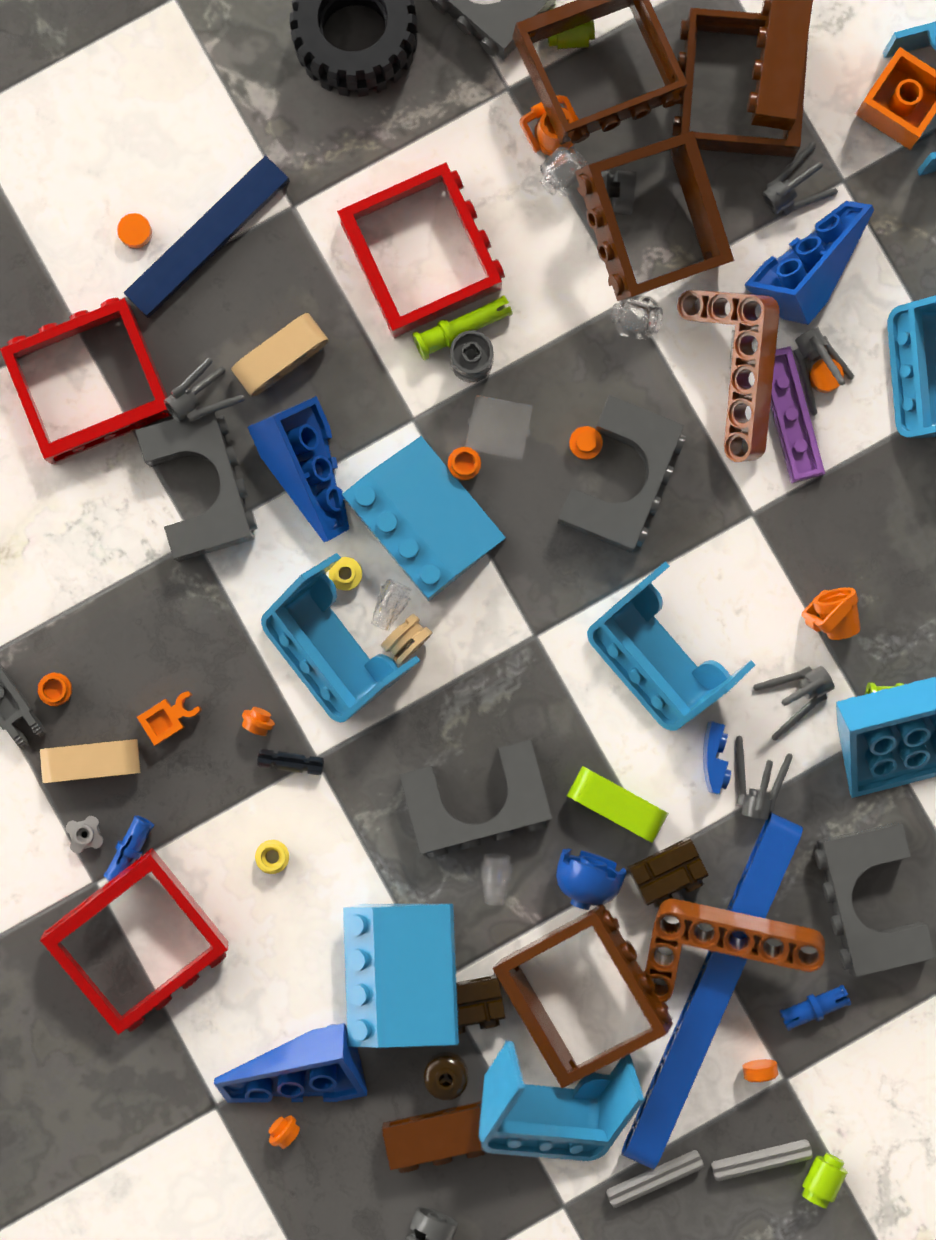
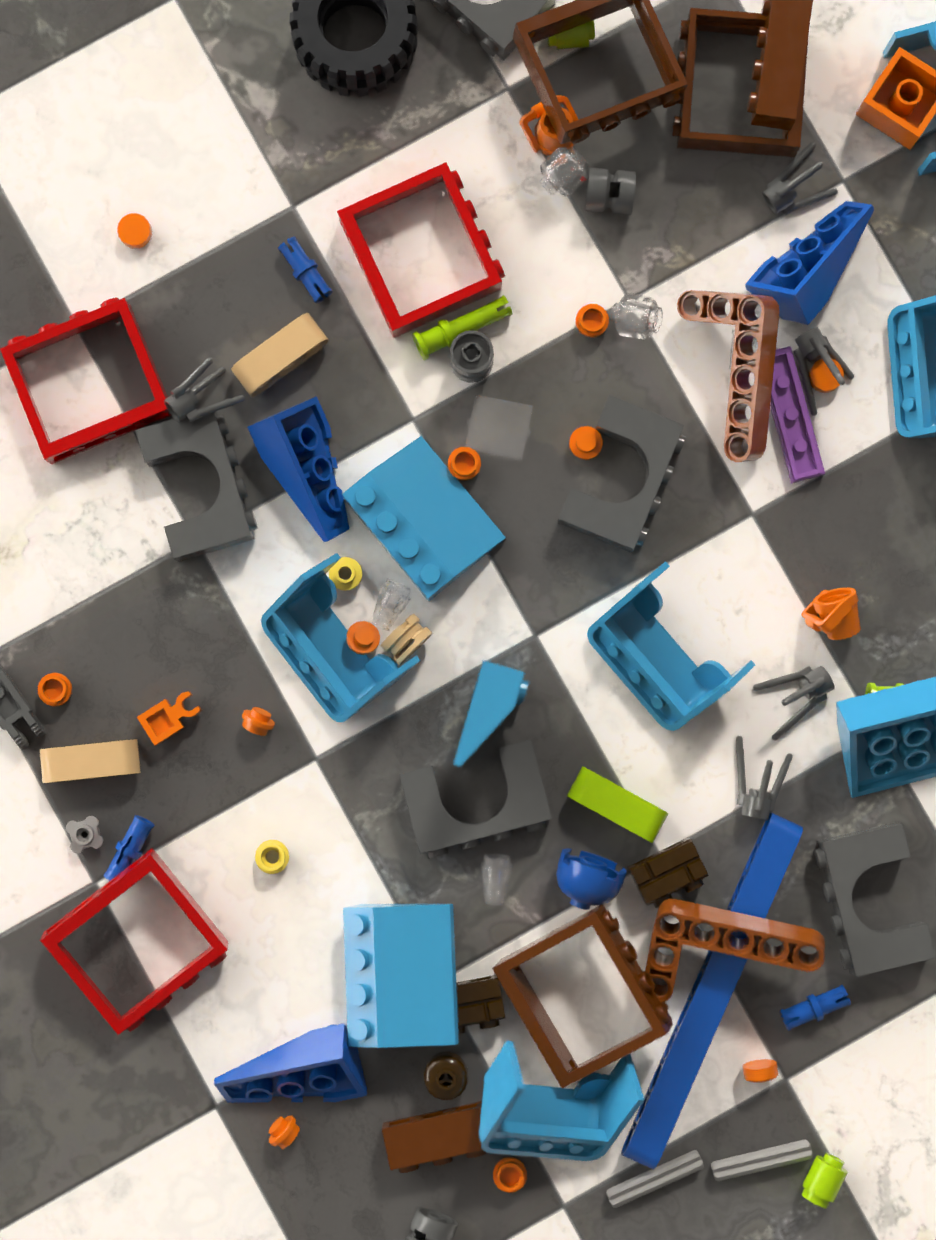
dark blue tile [123,155,290,318] -> none
black axle [257,749,324,775] -> none
reddish brown window [575,131,734,301] -> none
blue slope [703,721,731,795] -> none
none -> blue pin [278,236,333,303]
none -> orange plate [346,621,380,655]
none -> dark azure slope [454,660,529,766]
none -> orange plate [493,1157,527,1193]
none -> orange plate [576,304,609,338]

